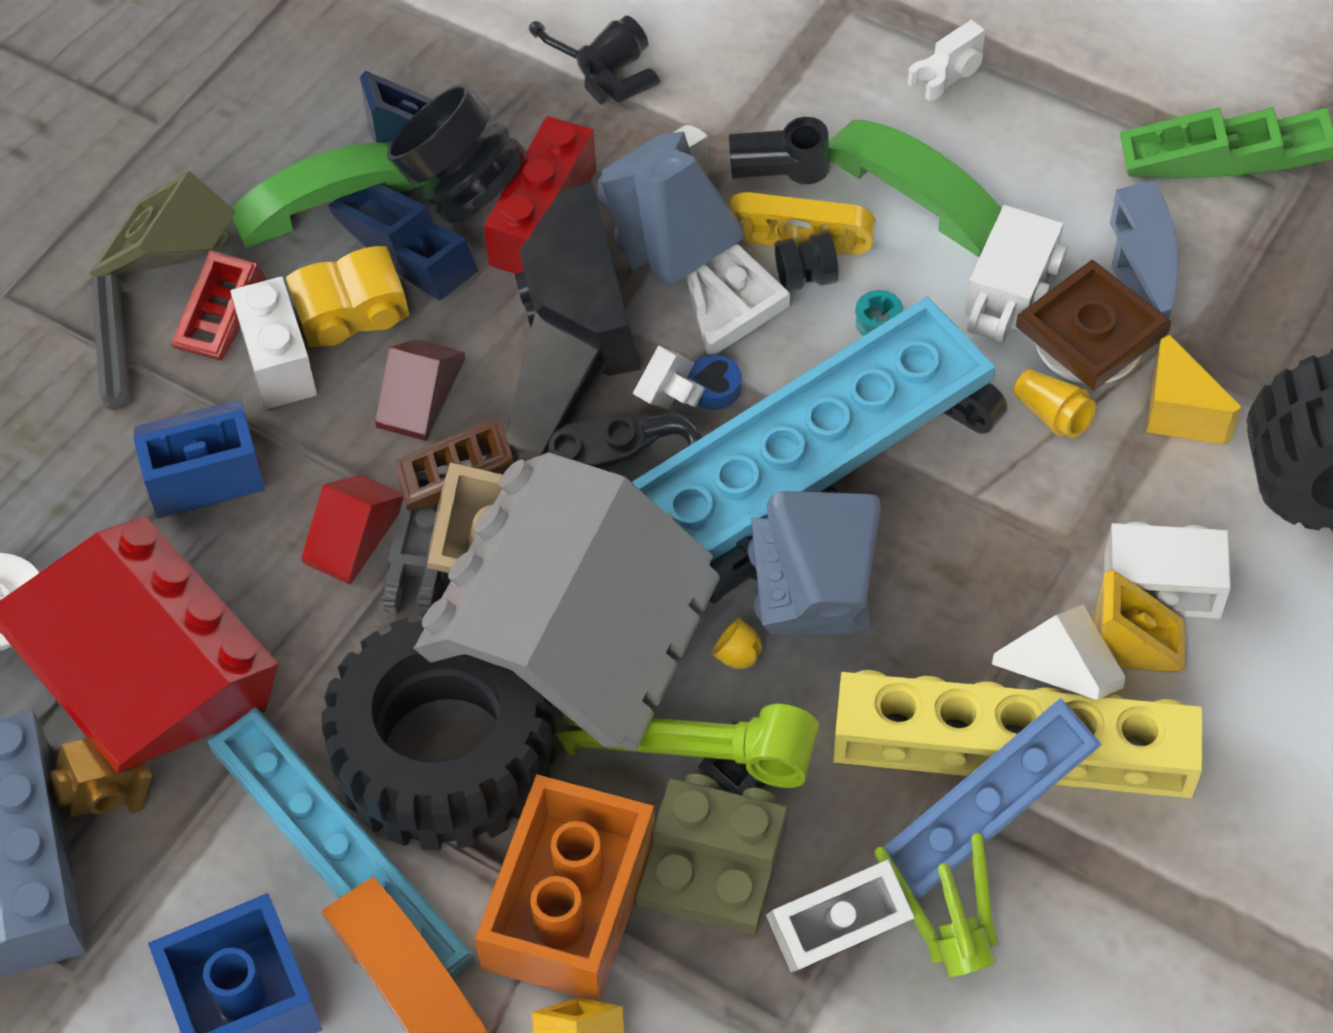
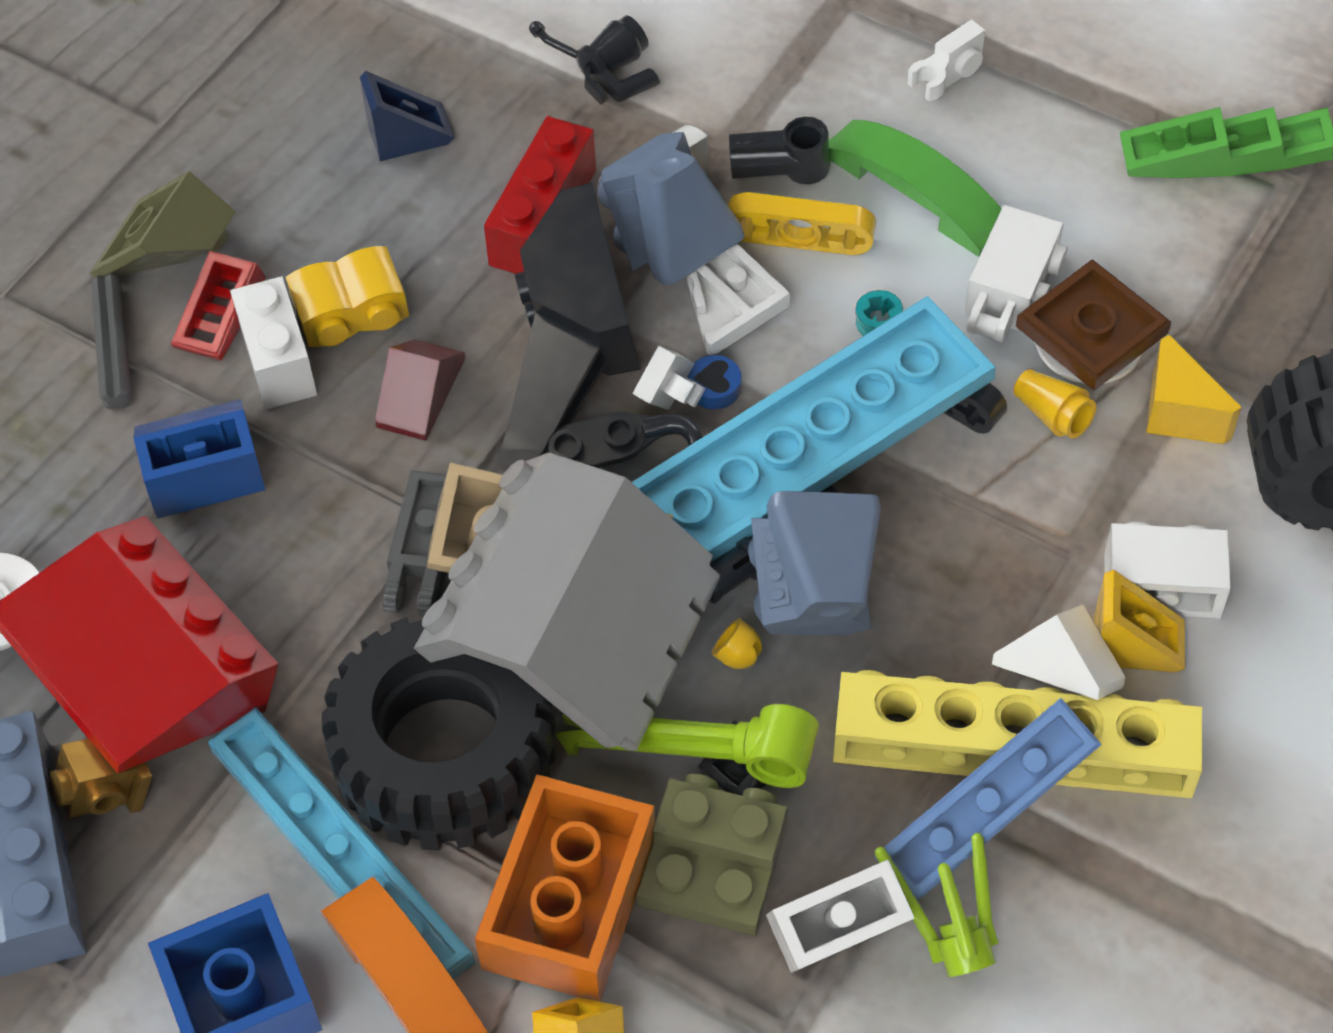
bright green slope [231,142,428,248] -> none
red slope [301,475,404,585] -> none
dark blue slope [328,184,478,300] -> none
black wheel [386,83,526,224] -> none
reddish brown slope [394,419,514,511] -> none
black wheel [774,231,839,292] -> none
sand blue slope [1110,179,1178,345] -> none

